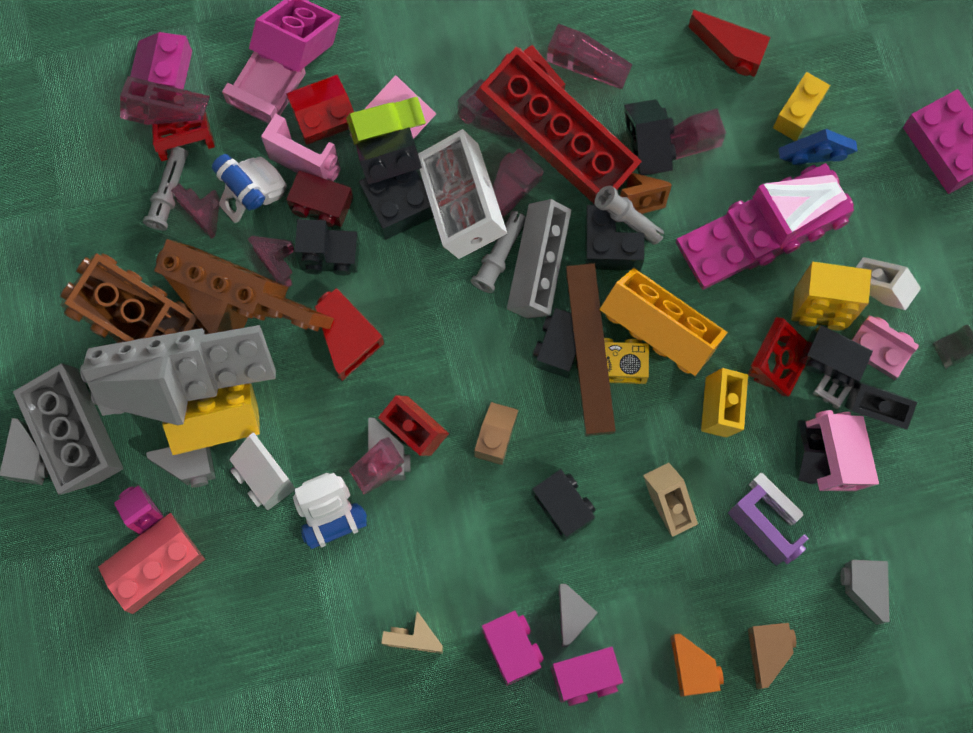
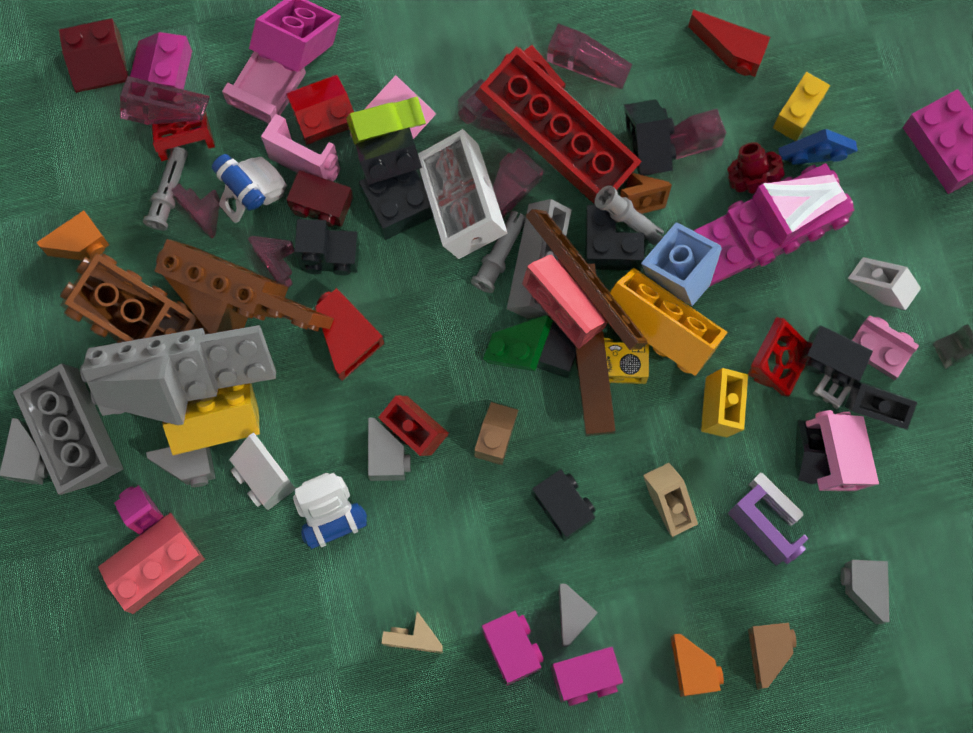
clear pink slope [349,437,404,494] -> none
yellow brick [791,261,872,331] -> none
none -> orange slope [36,210,109,260]
none -> dark red slope [59,18,129,93]
none -> green wing [483,316,553,371]
none -> coral slope [522,254,608,349]
none -> reddish brown tile [525,209,648,350]
none -> light blue slope [641,222,722,306]
none -> dark red plant [727,142,785,194]

